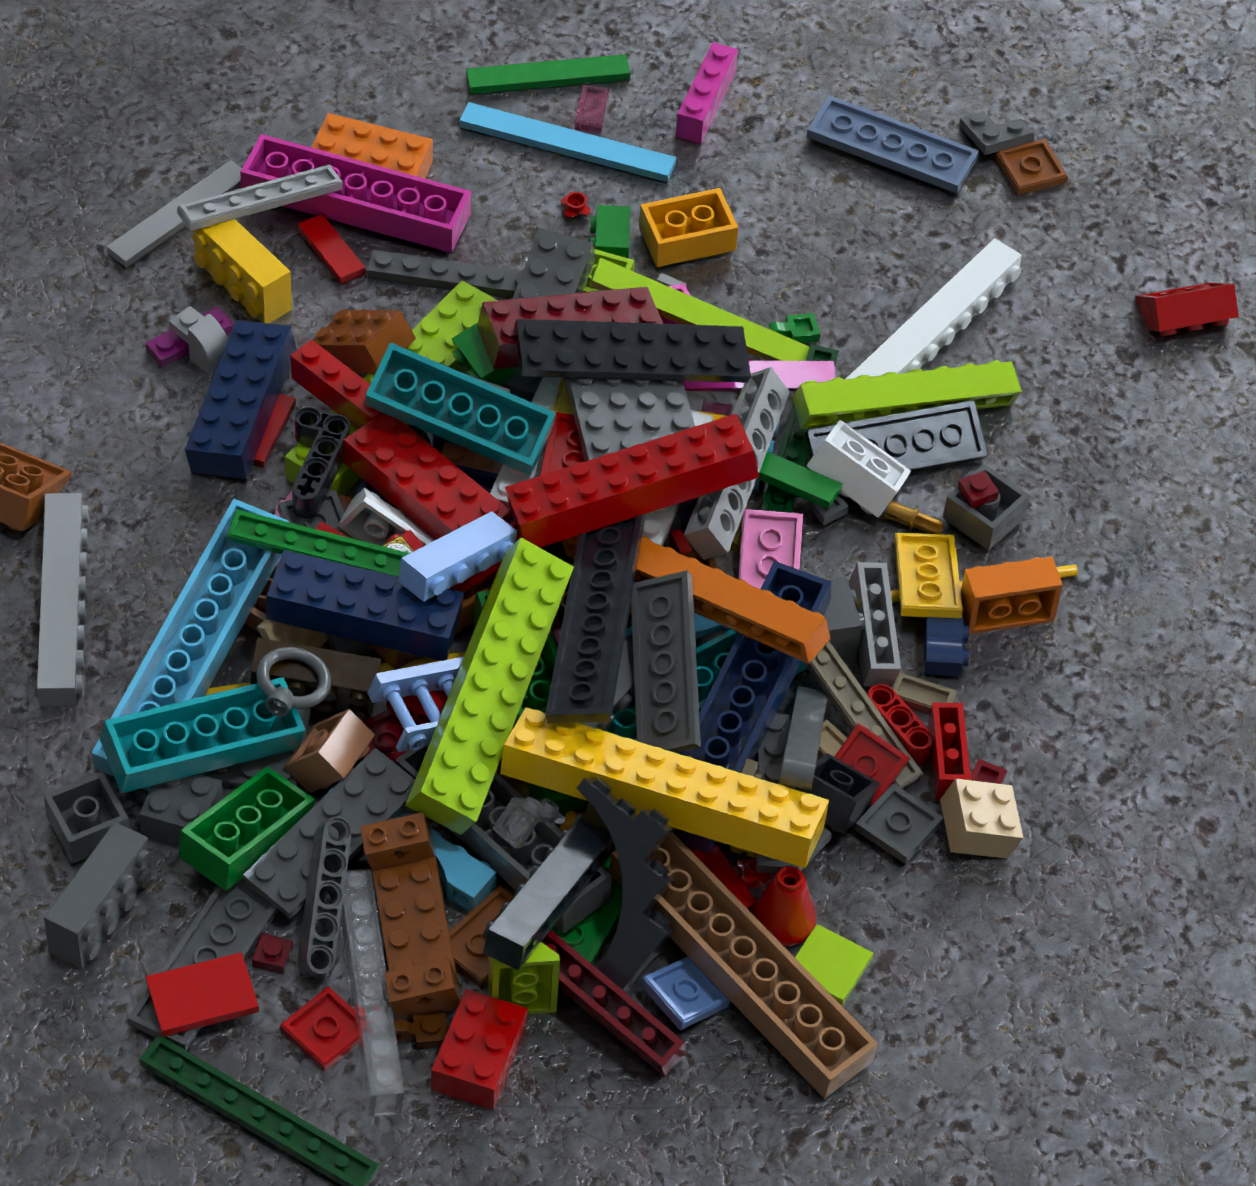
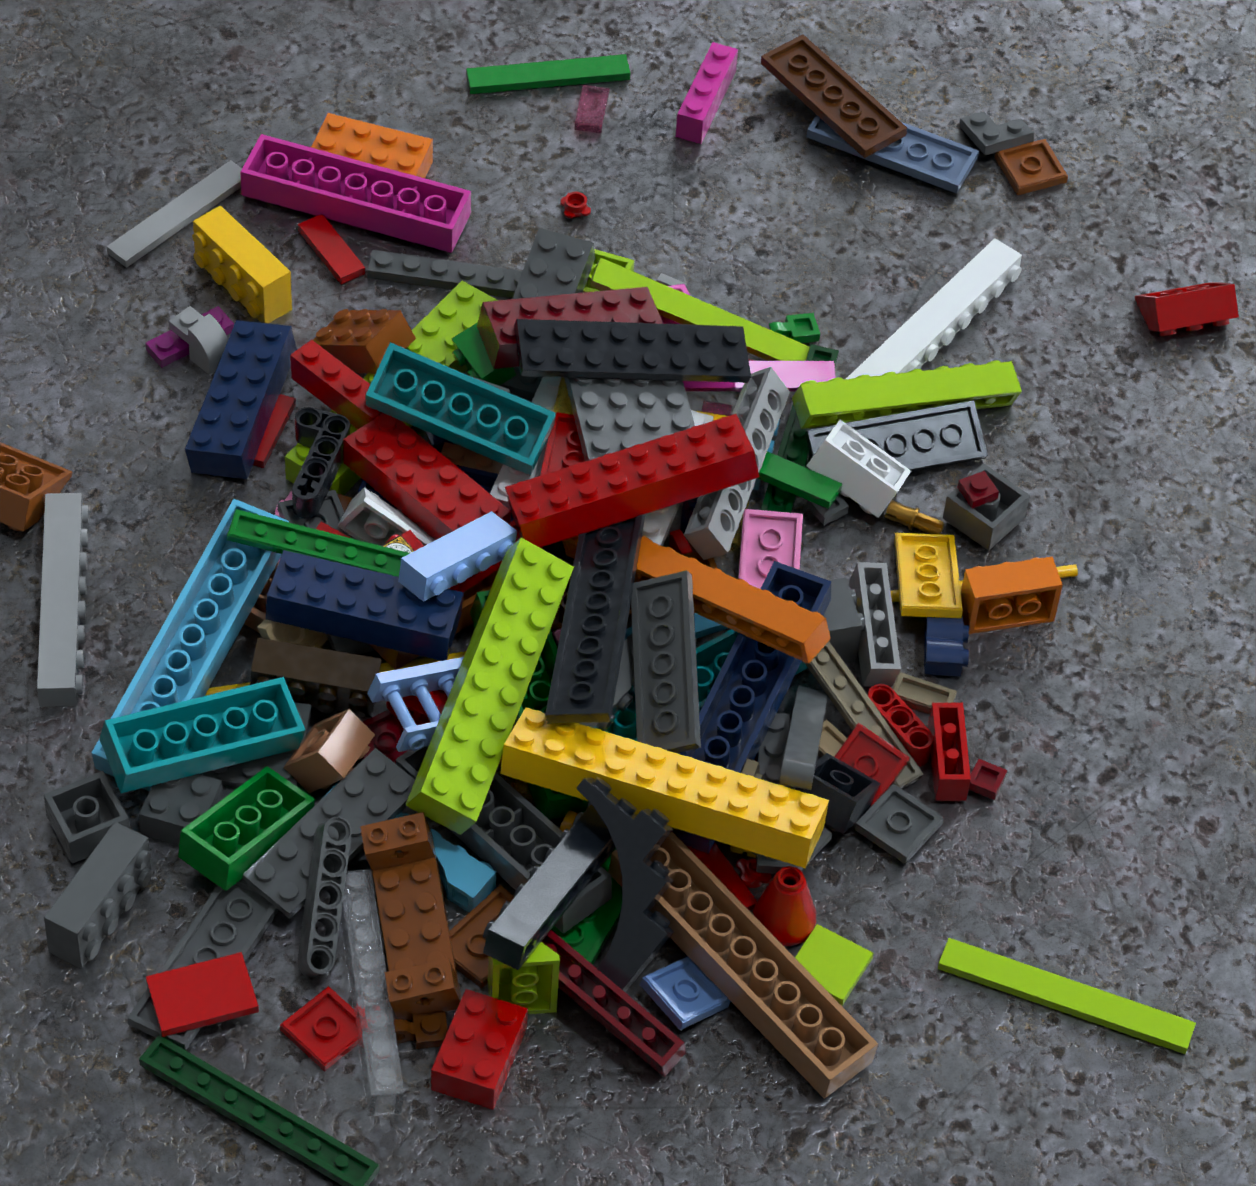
light grey tile [177,165,343,231] -> none
dark red plate [252,933,293,974] -> none
dark grey piece [257,647,331,717] -> none
medium azure tile [459,102,676,183] -> none
clear bracket [493,797,566,848] -> none
green brick [590,205,631,258] -> none
light orange brick [639,188,739,267] -> none
tan brick [940,779,1023,858] -> none
none -> reddish brown plate [761,34,907,158]
none -> lime tile [938,938,1196,1055]

